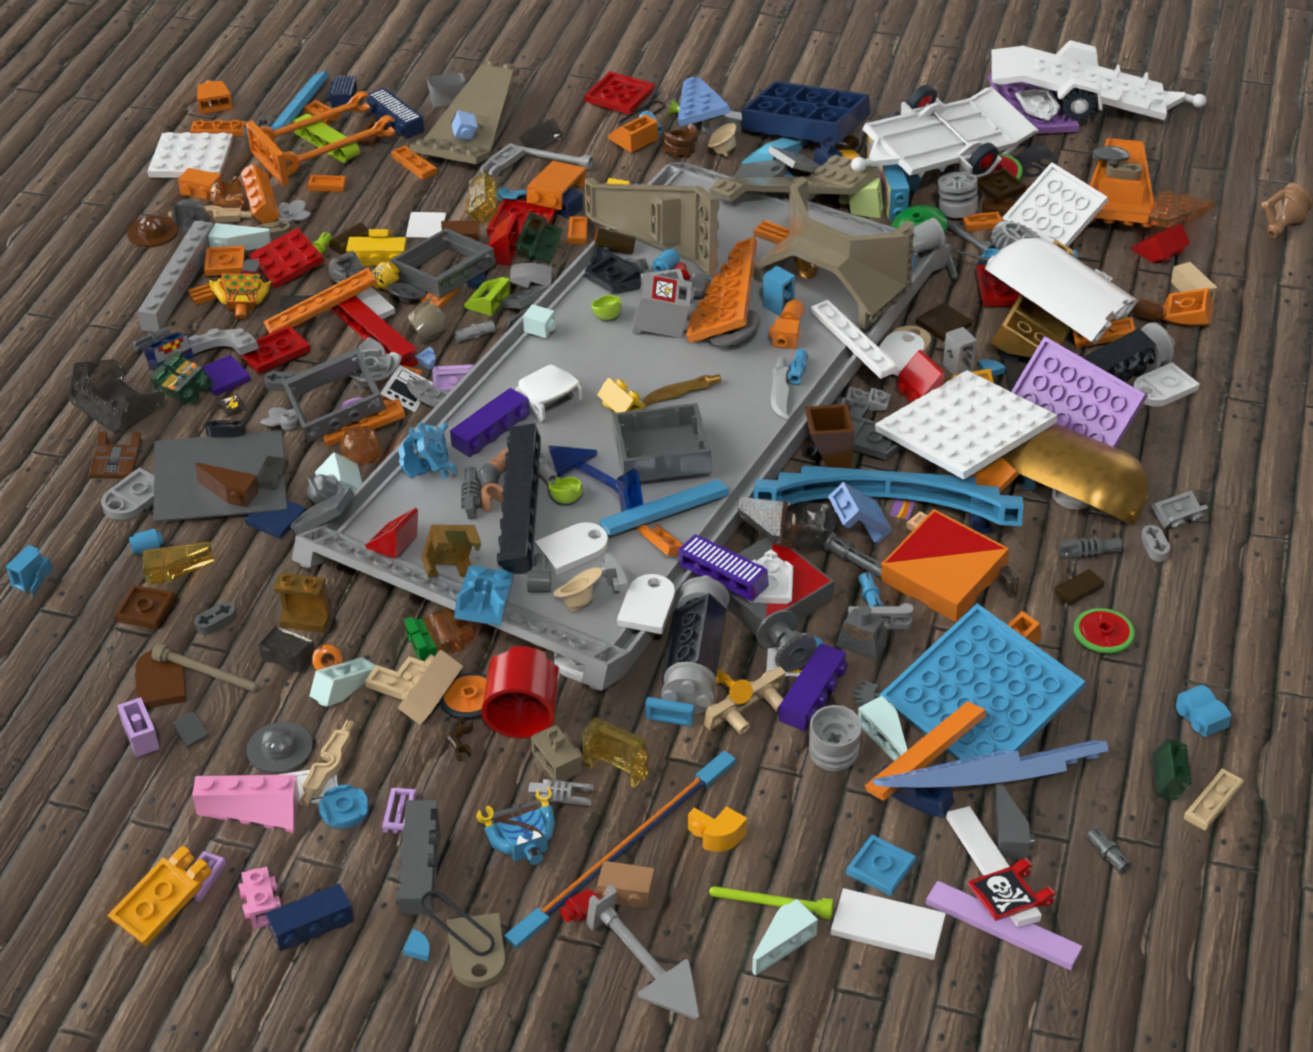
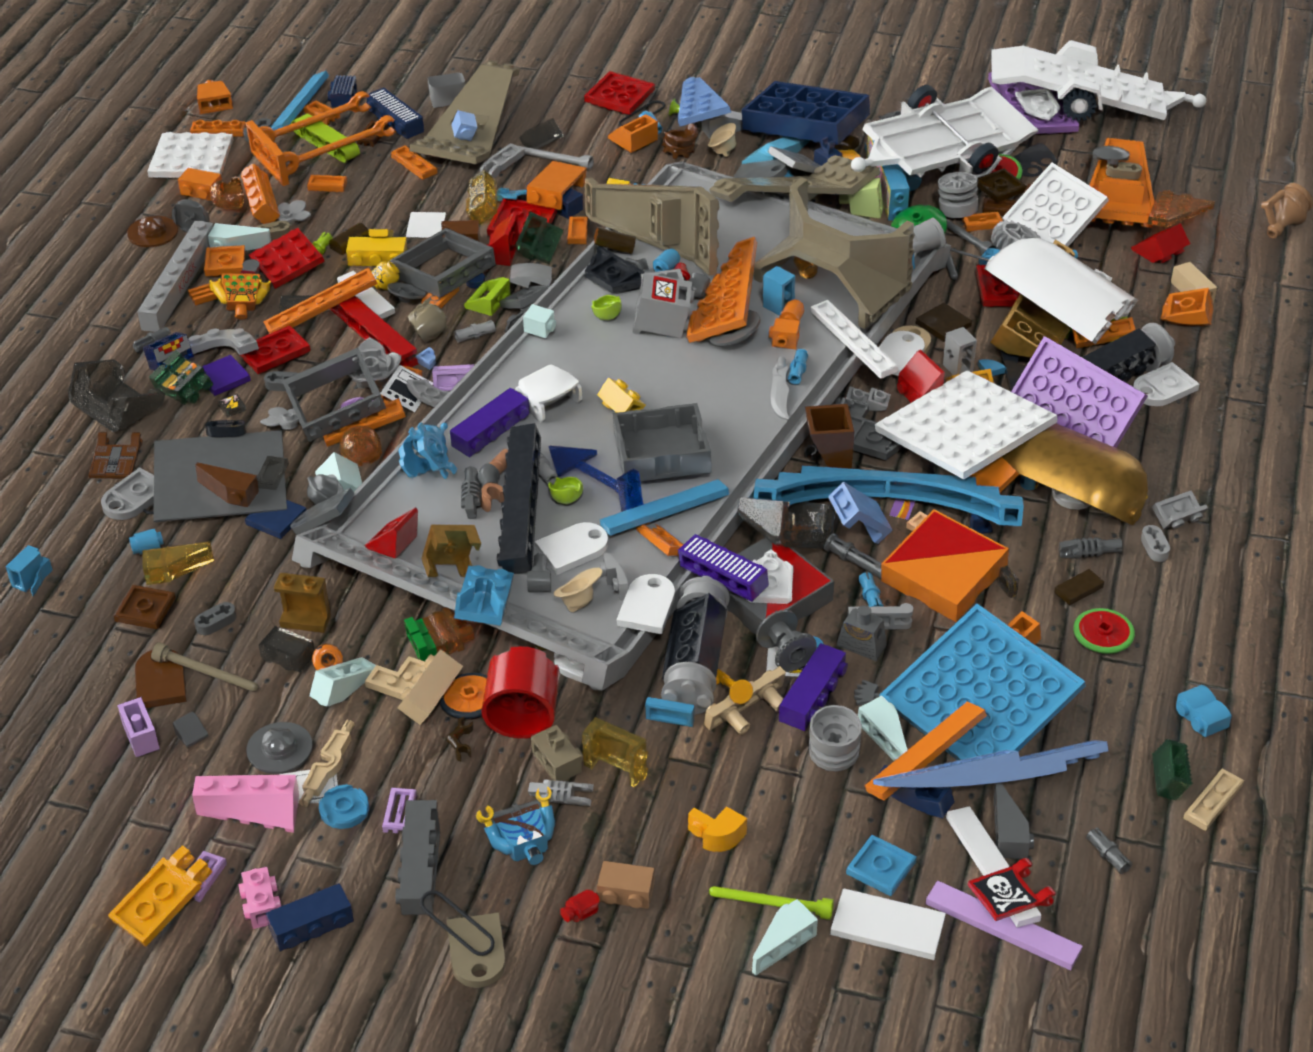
tan piece [168,205,253,223] -> none
dark grey piece [328,250,364,283] -> none
dark azure tile [403,929,430,962] -> none
piece [504,750,736,949] -> none
light grey piece [586,884,699,1020] -> none
pearl gold sword [642,374,722,407] -> none
orange tile [754,219,790,244] -> none
reddish brown brick [1133,298,1164,322] -> none

